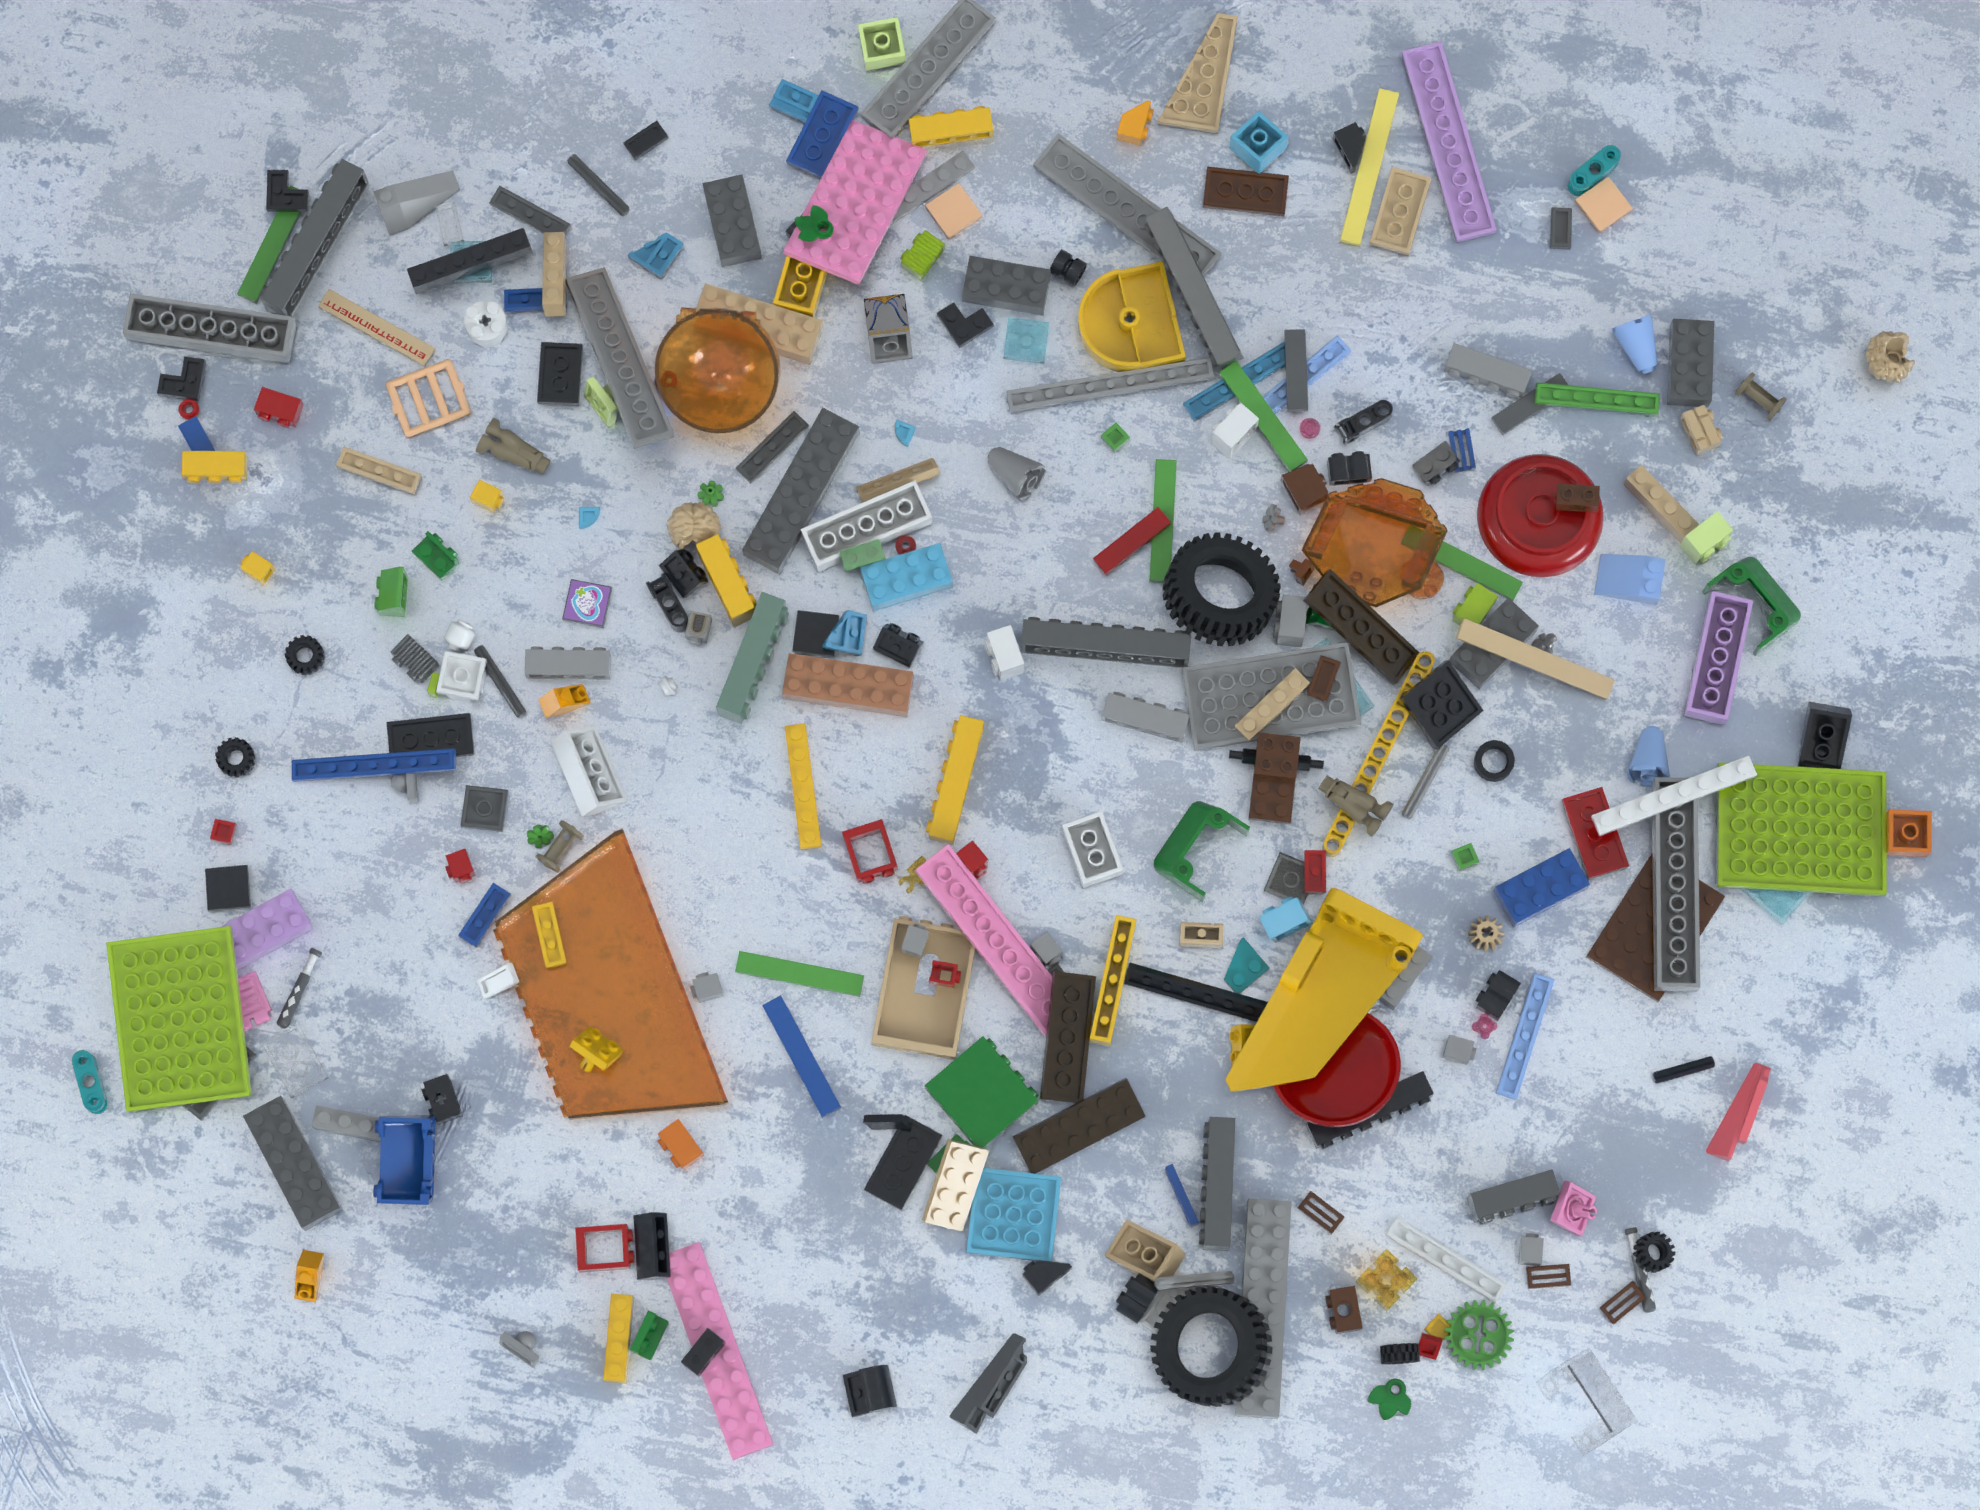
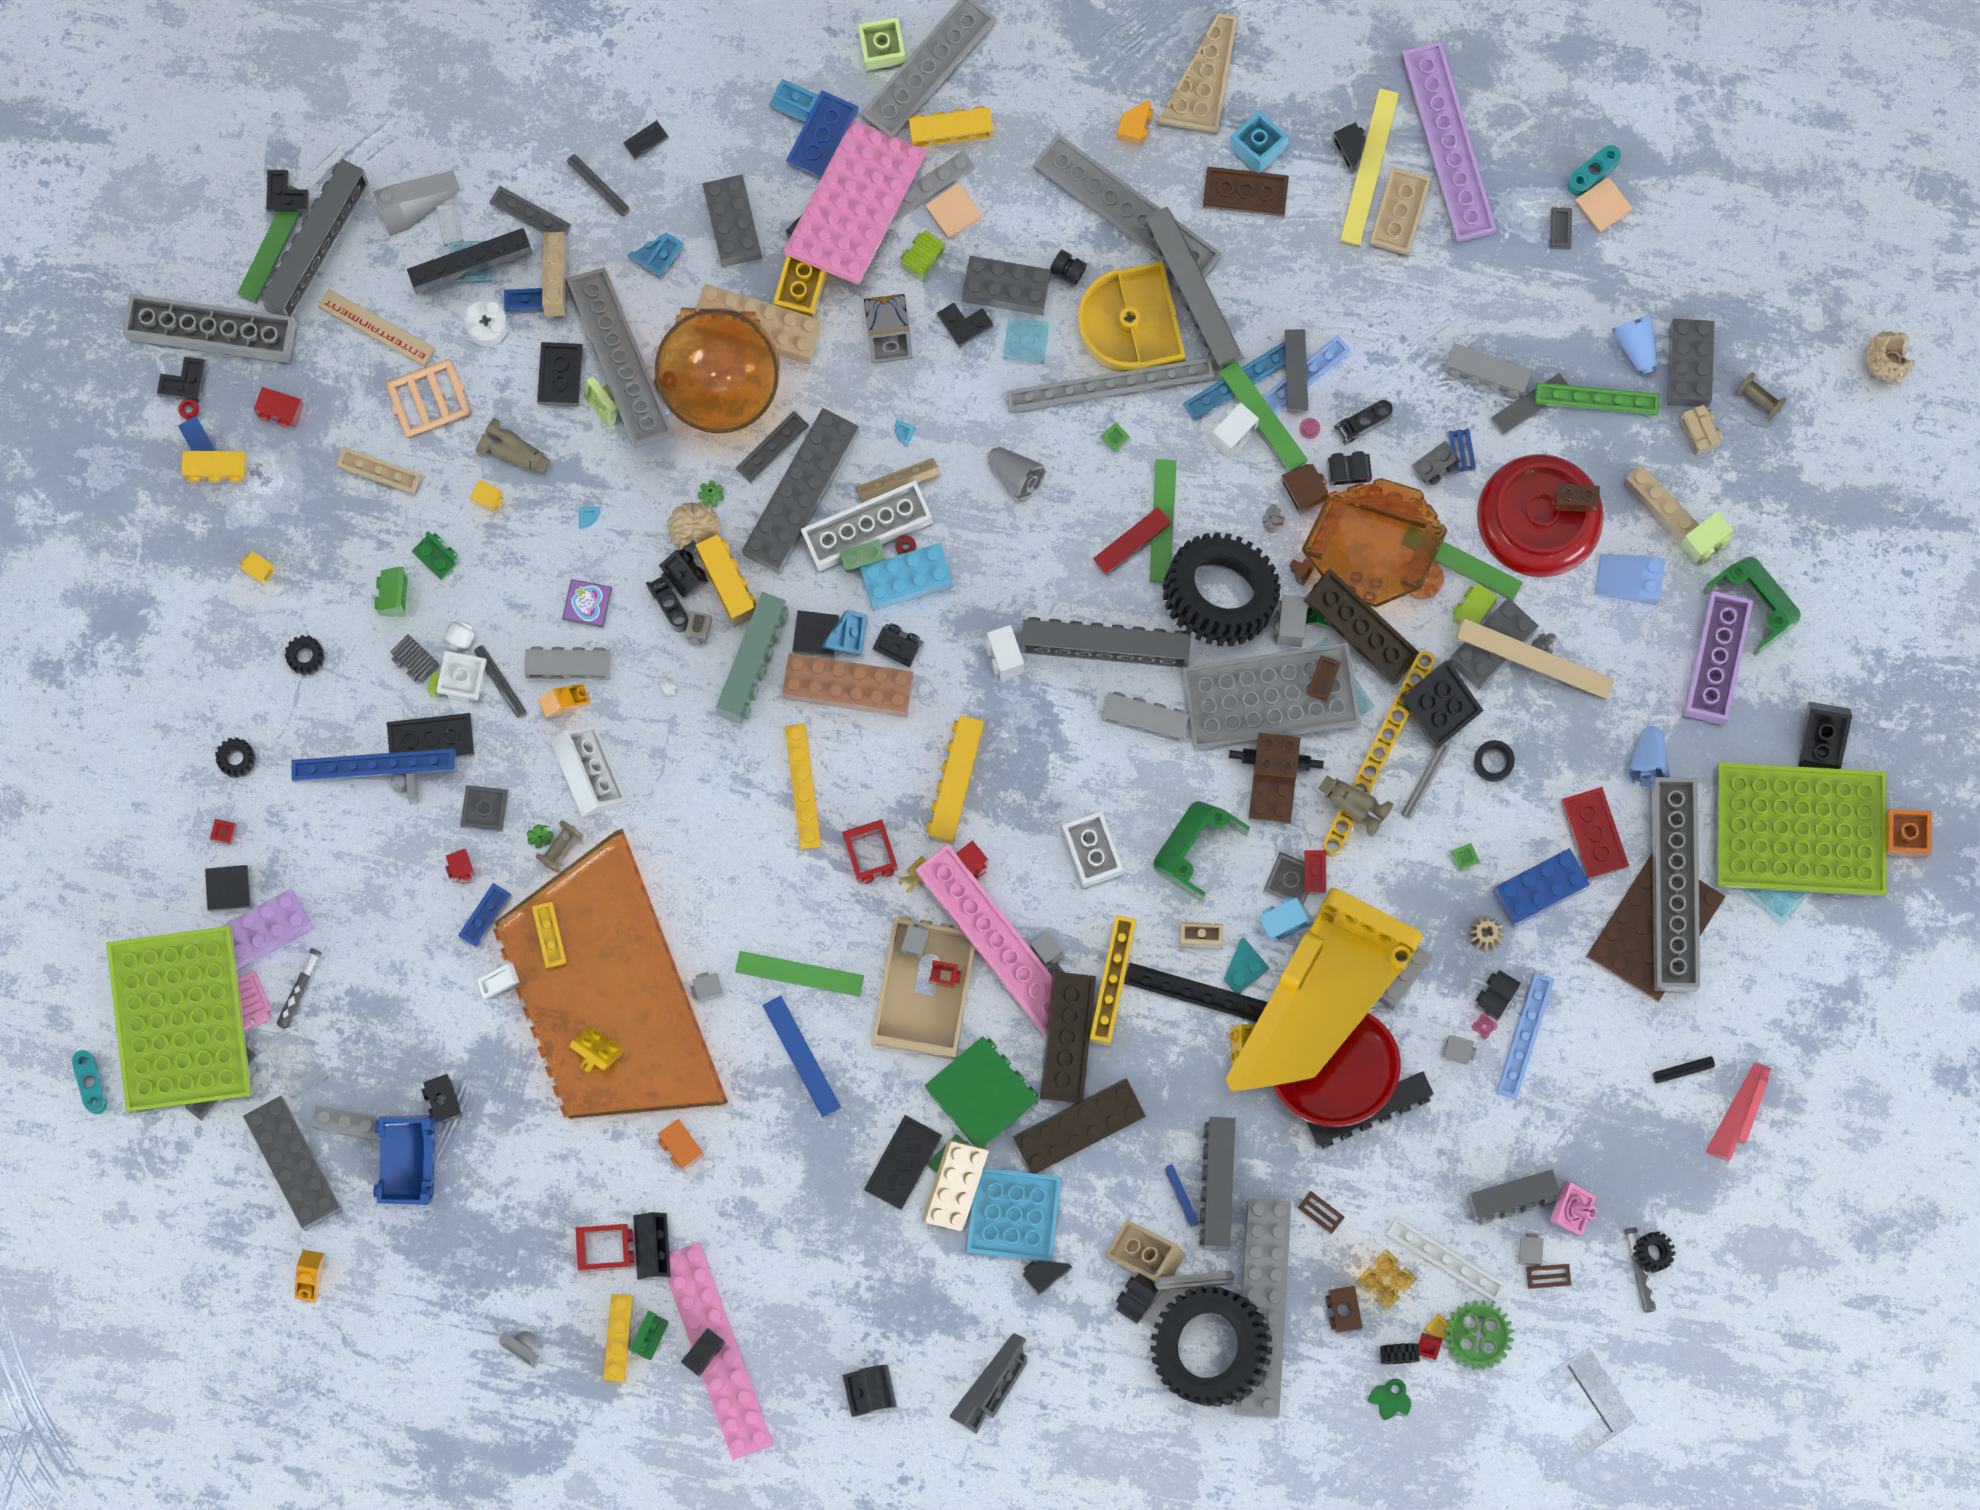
green plate [795,205,834,242] -> none
black tile [863,1114,911,1130] -> none
tan plate [1235,668,1310,742] -> none
white plate [1591,756,1757,836] -> none
reddish brown tile [1600,1281,1647,1325] -> none

